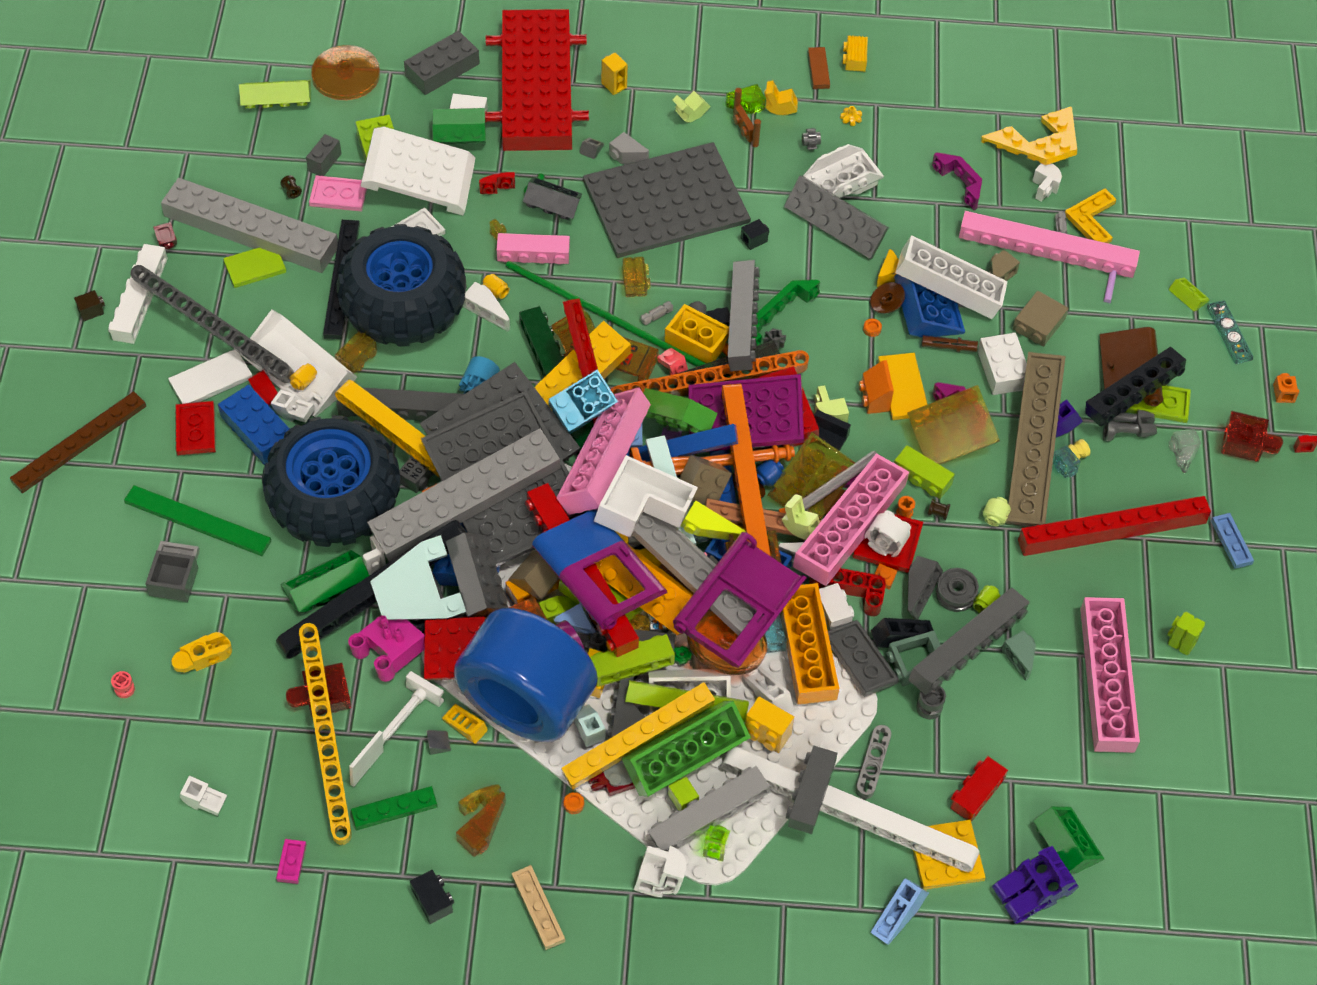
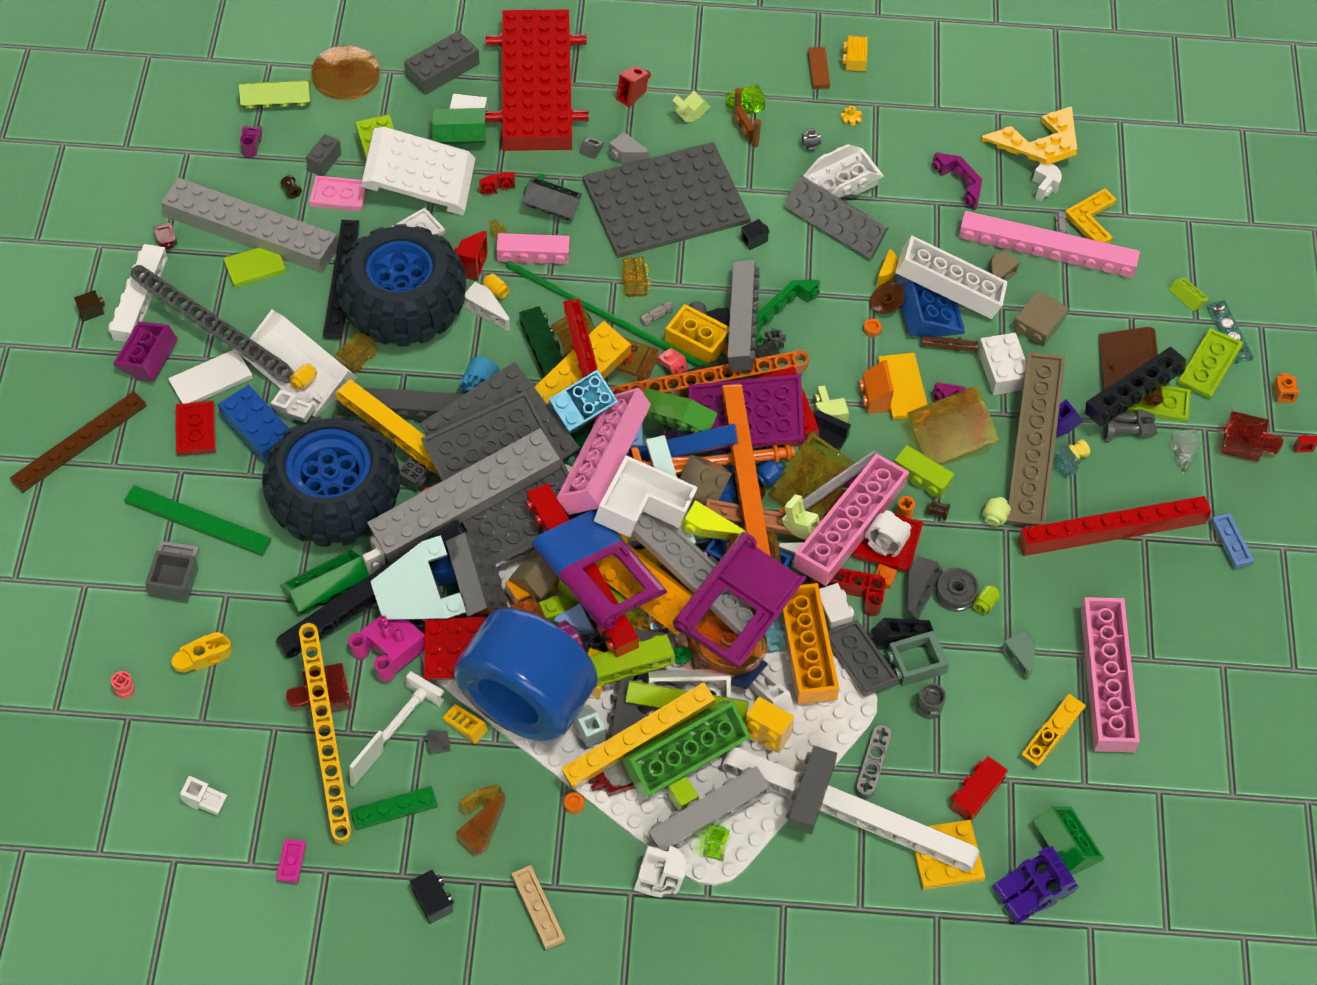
red slope [248,370,278,406] -> none
yellow brick [601,53,628,95] -> none
yellow brick [764,80,798,115] -> none
light blue slope [870,878,929,945] -> none
dark grey brick [908,587,1030,695] -> none
lavender piece [1104,270,1117,303] -> none
lime brick [1167,612,1205,656] -> none
none -> magenta slope [113,322,178,382]
none -> magenta piece [240,125,262,158]
none -> red slope [454,231,488,281]
none -> red torso [616,66,651,107]
none -> dark blue tile [731,657,768,689]
none -> yellow slope [1021,694,1086,767]
none -> lime tile [1177,328,1244,399]

